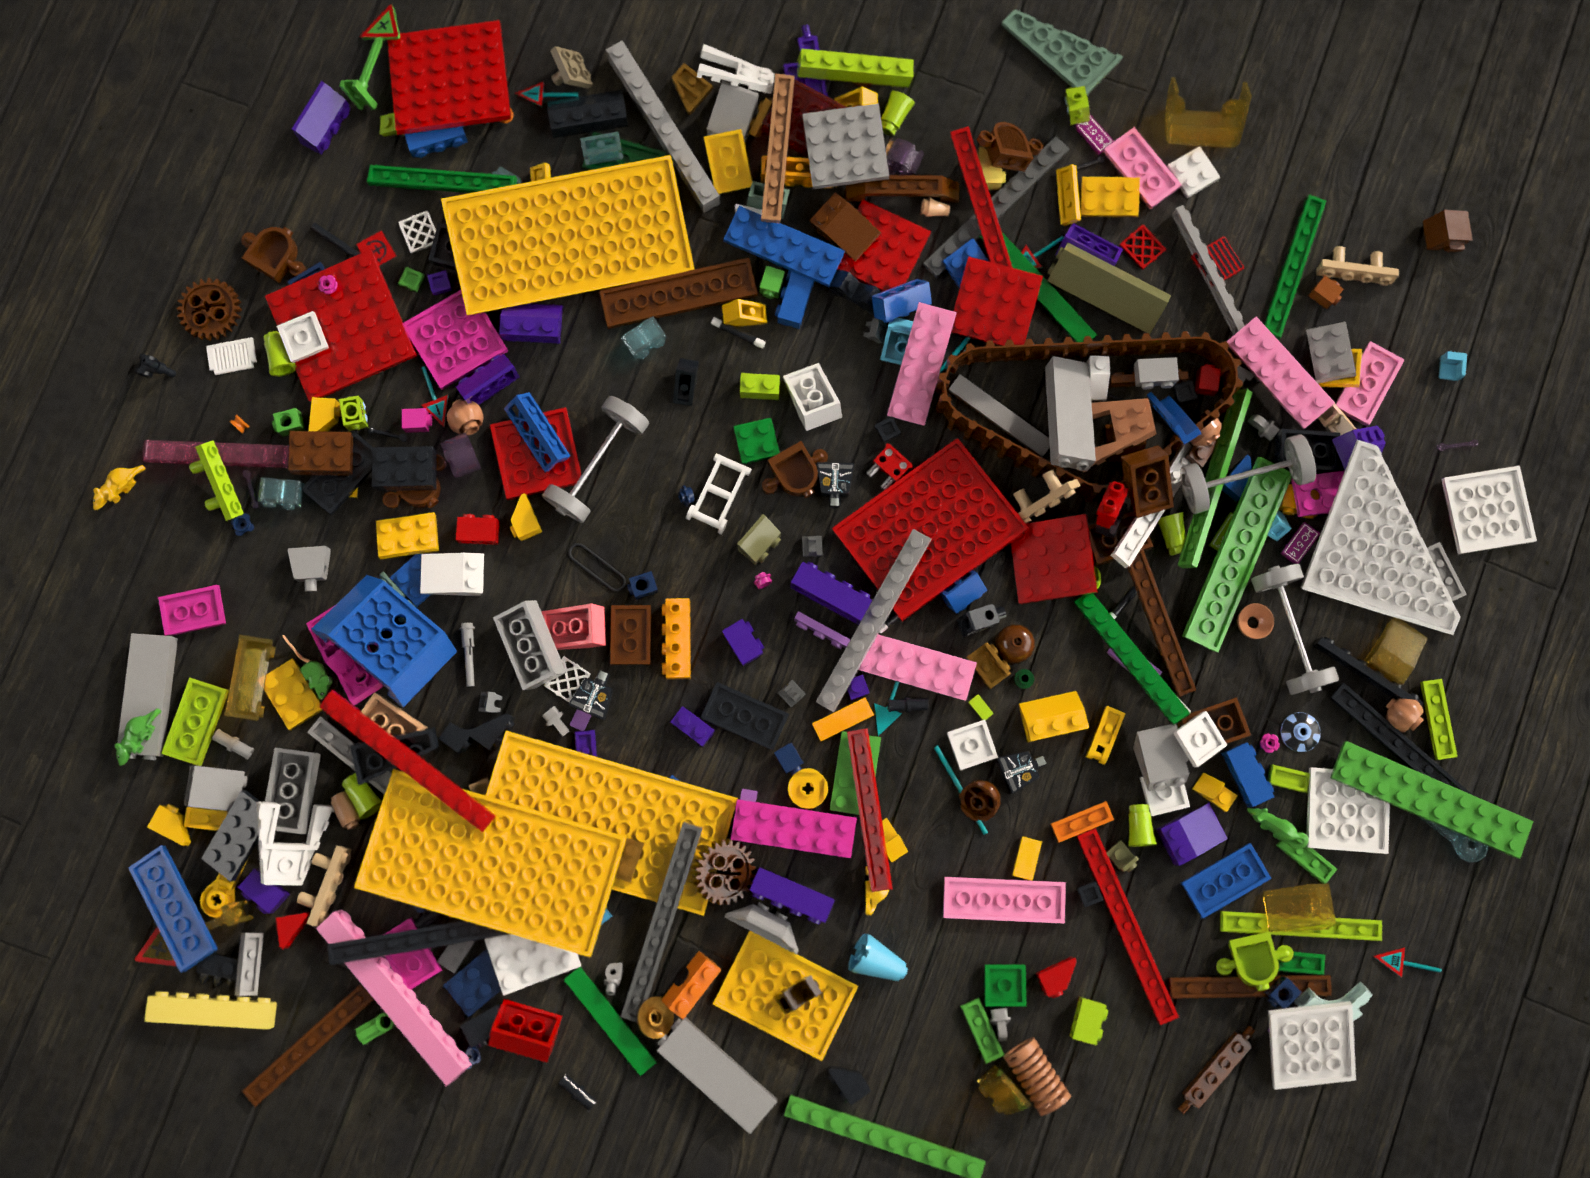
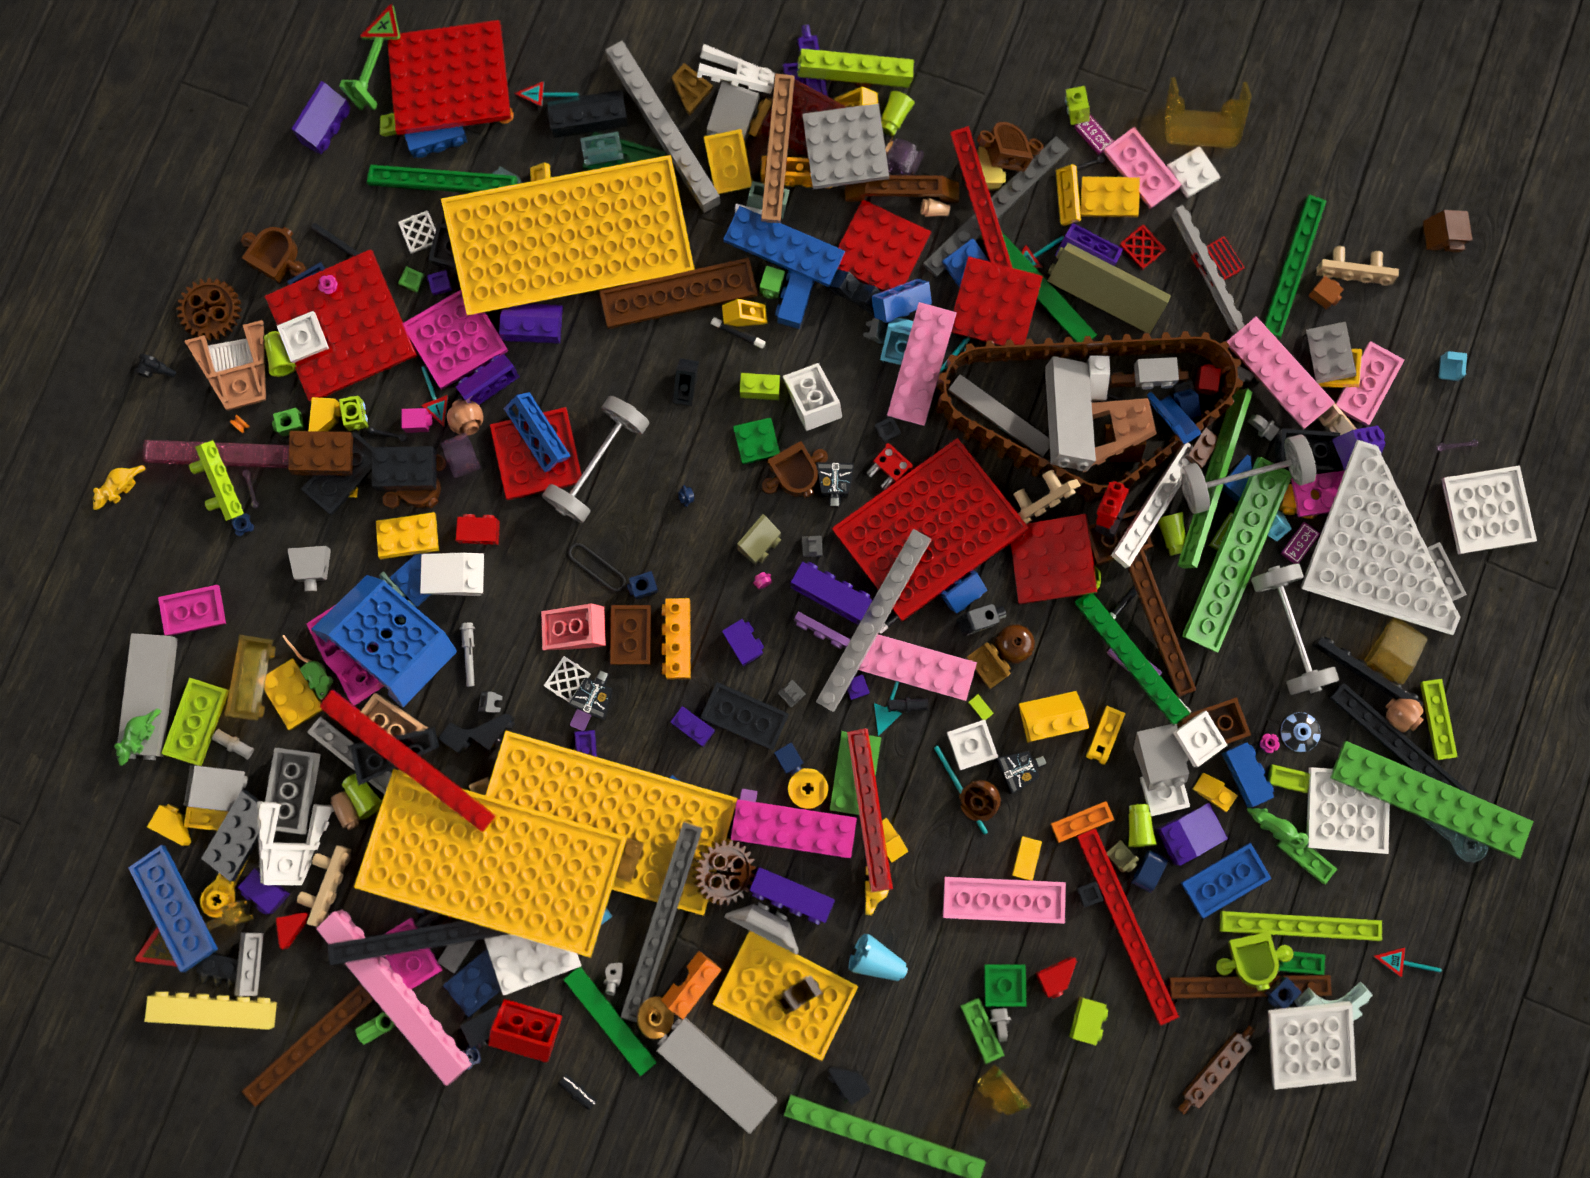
clear light blue brick [258,478,304,510] -> none
red sticker [356,231,396,266] -> none
light grey brick [493,600,566,690] -> none
yellow slope [510,493,542,541] -> none
light grey piece [542,706,569,736] -> none
dark tan plate [550,46,593,89] -> none
clear light blue brick [621,317,667,359] -> none
white piece [686,453,752,535] -> none
reddish brown slope [810,193,881,262] -> none
light orange tile [812,698,874,741] -> none
sand green wing [1001,9,1123,95] -> none
nougat piece [1003,1037,1071,1116] -> none
dark green plate [1014,669,1034,689] -> none
reddish brown slope [1121,445,1174,518] -> none
nougat piece [1189,418,1222,447] -> none
nougat piece [1237,603,1274,639] -> none
clear yellow slope [1263,884,1336,932] -> none
none -> nougat wing [185,320,266,411]
none -> dark blue beam [1132,850,1168,893]
none -> dark blue brick [1173,388,1201,420]

